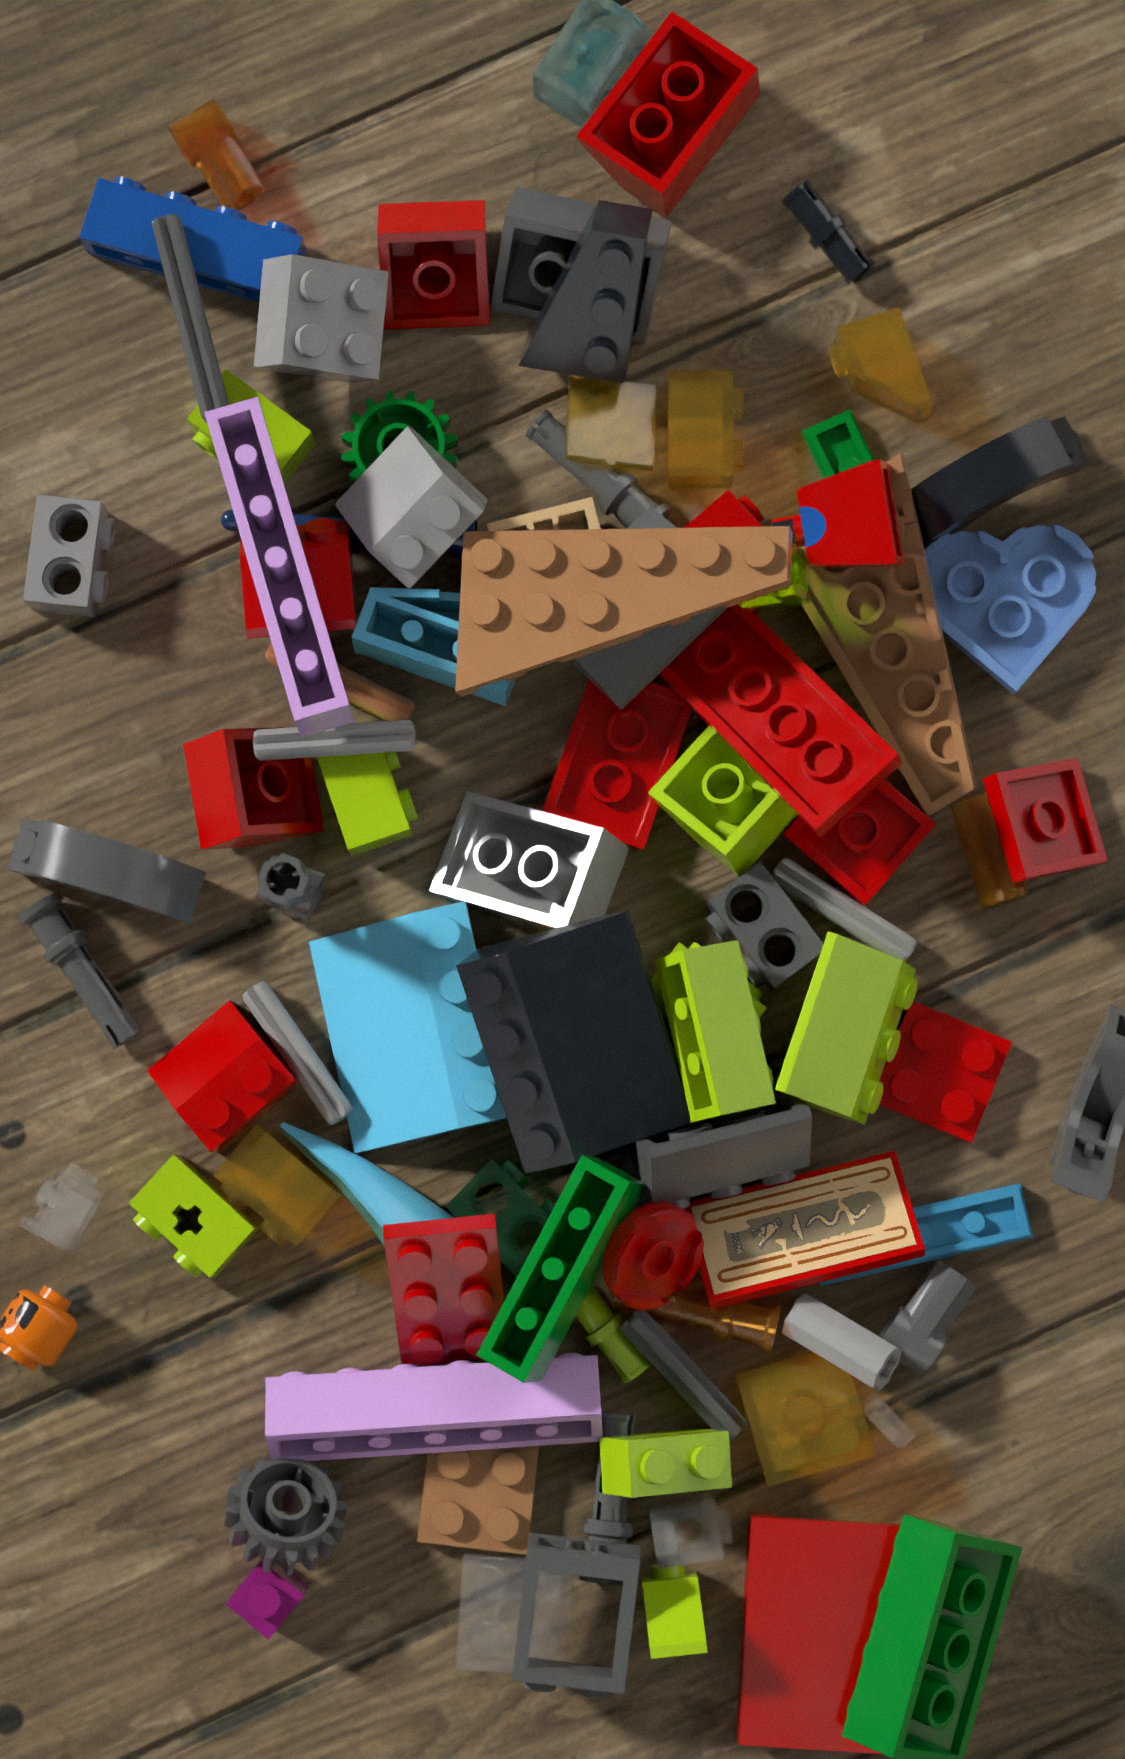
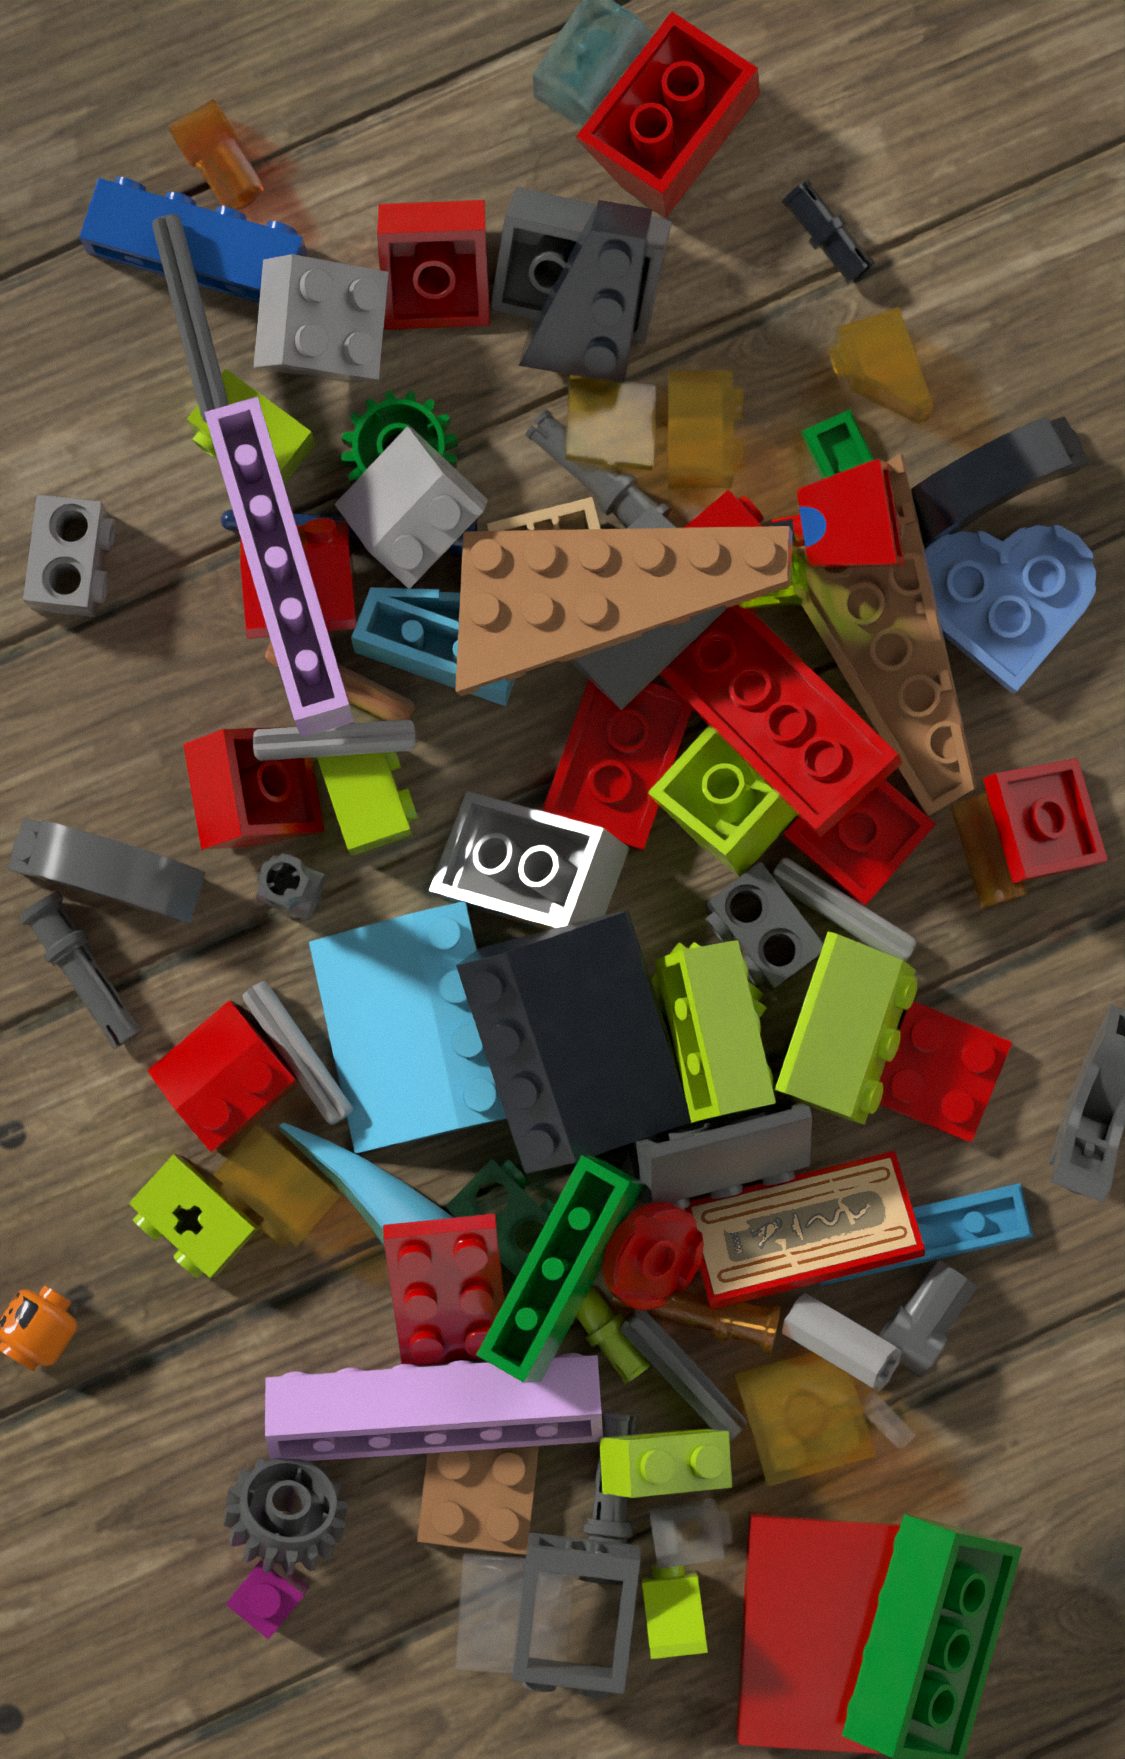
clear brick [19,1162,107,1251] -> none

